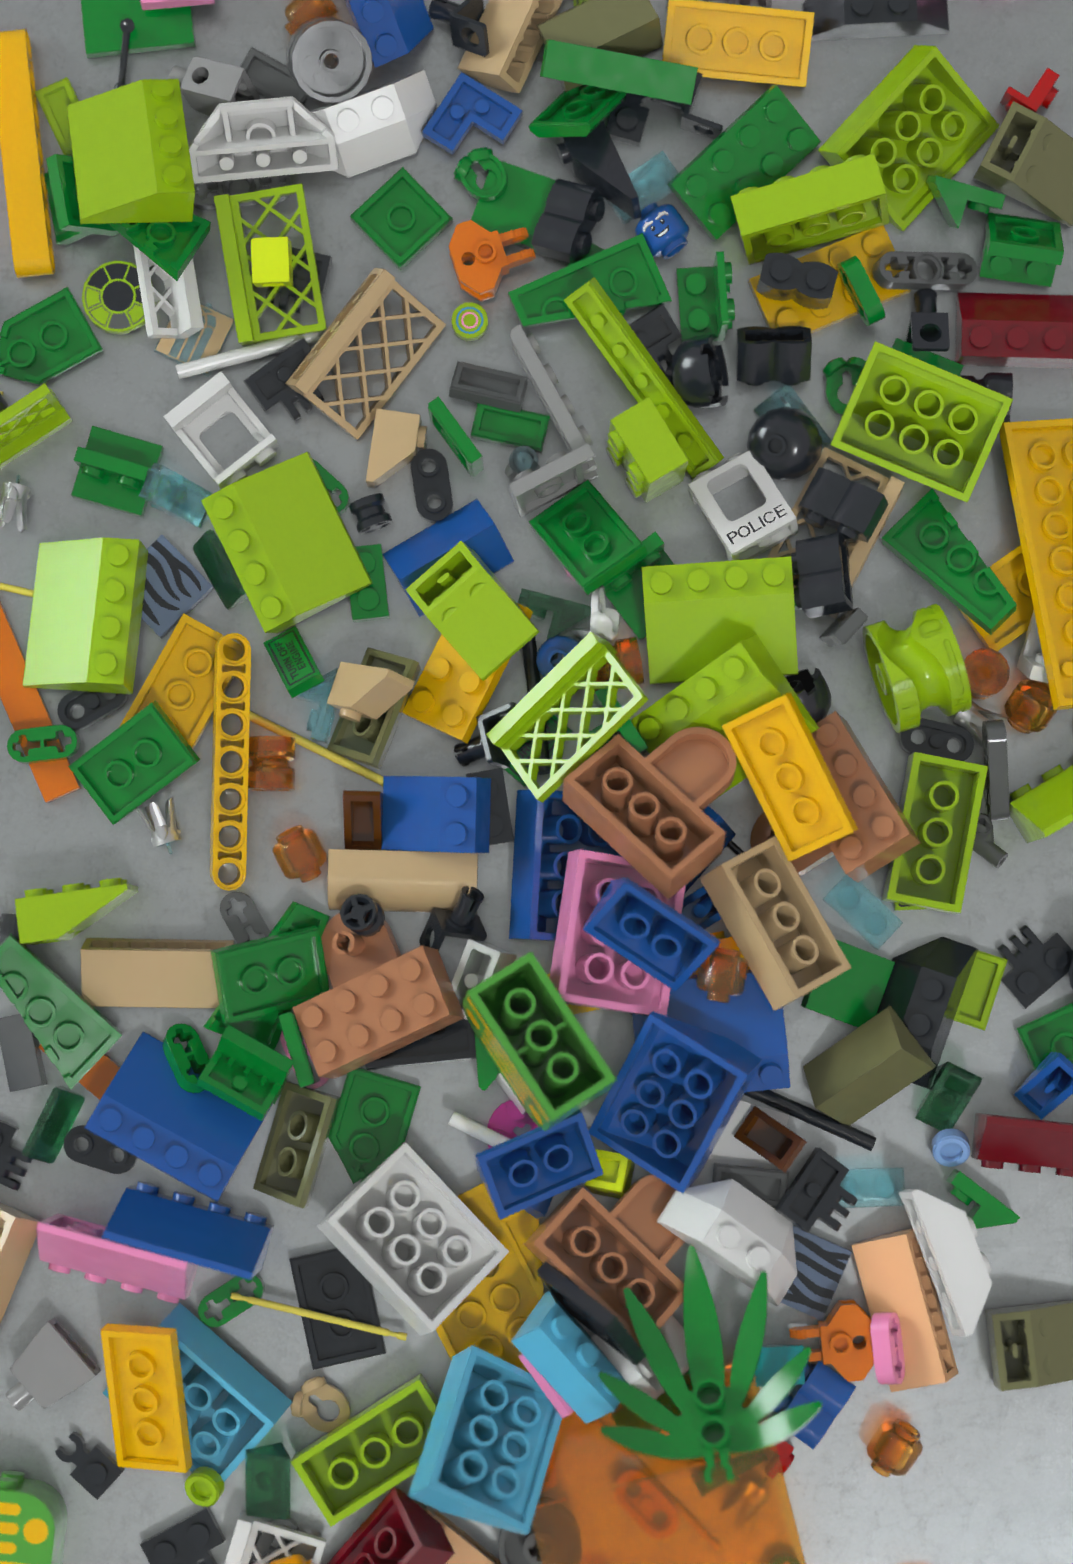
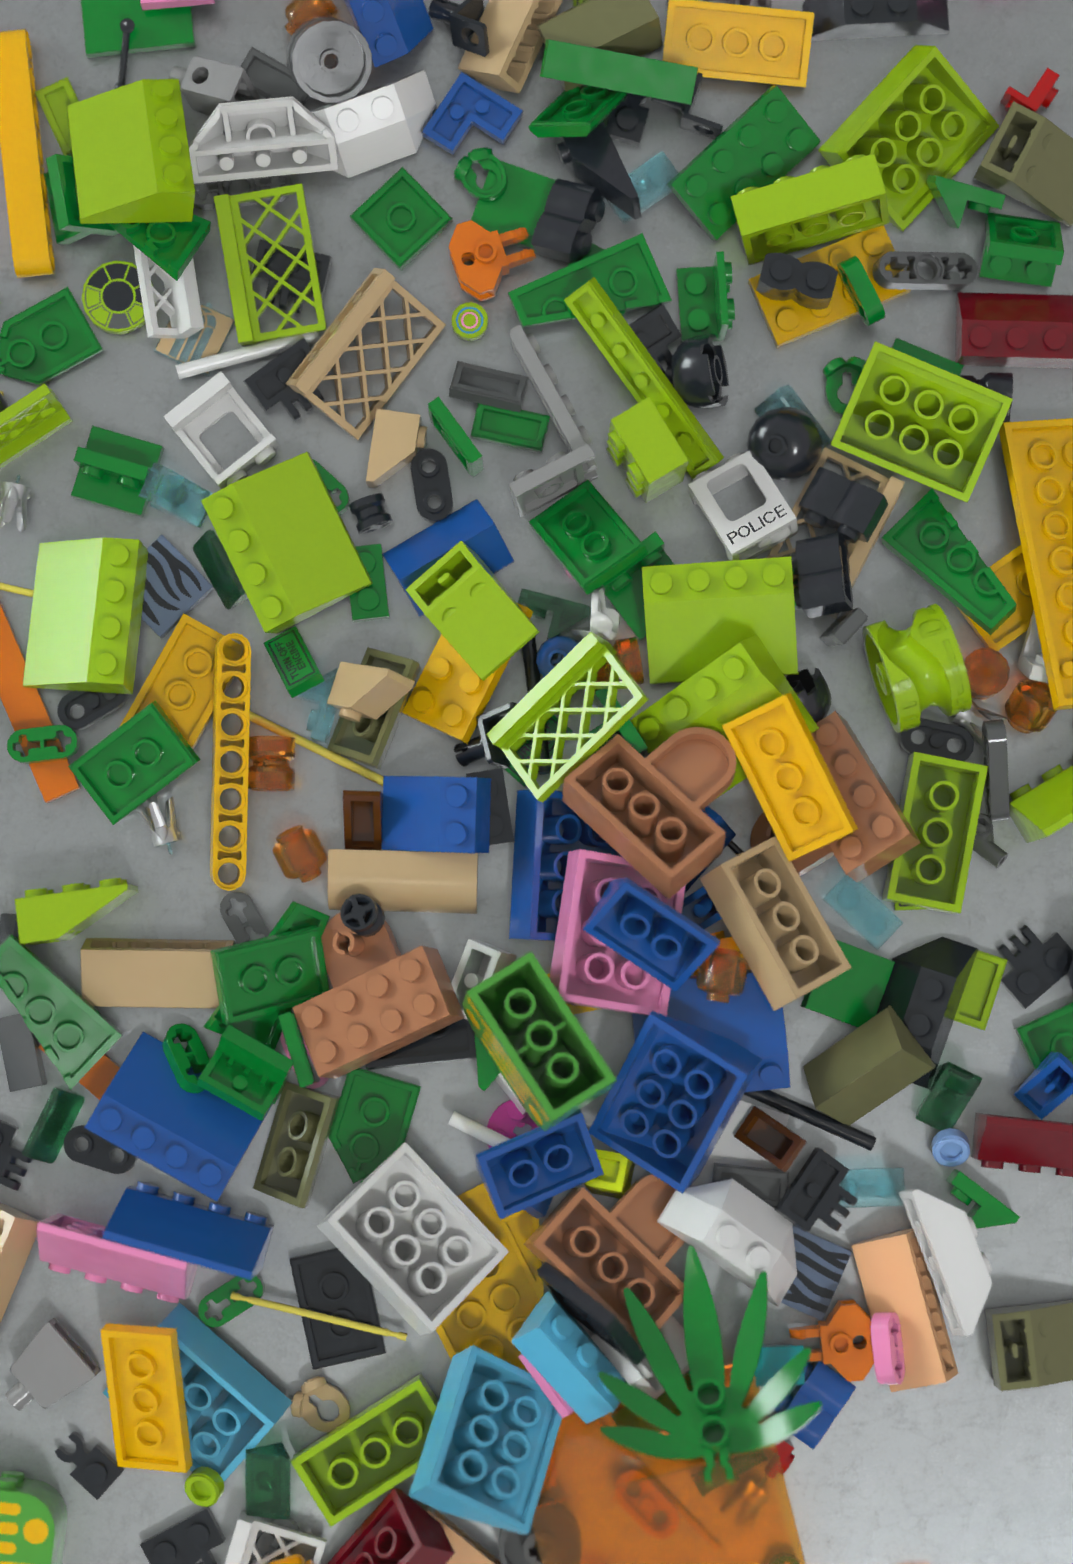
neon yellow panel [251,237,293,288] -> none
black bracket [419,886,487,951] -> none
clear light blue piece [505,446,541,476] -> none
blue head [635,202,689,259] -> none
black brick [736,326,812,386] -> none
clear orange head [866,1419,923,1478] -> none
black bracket [906,288,950,352] -> none

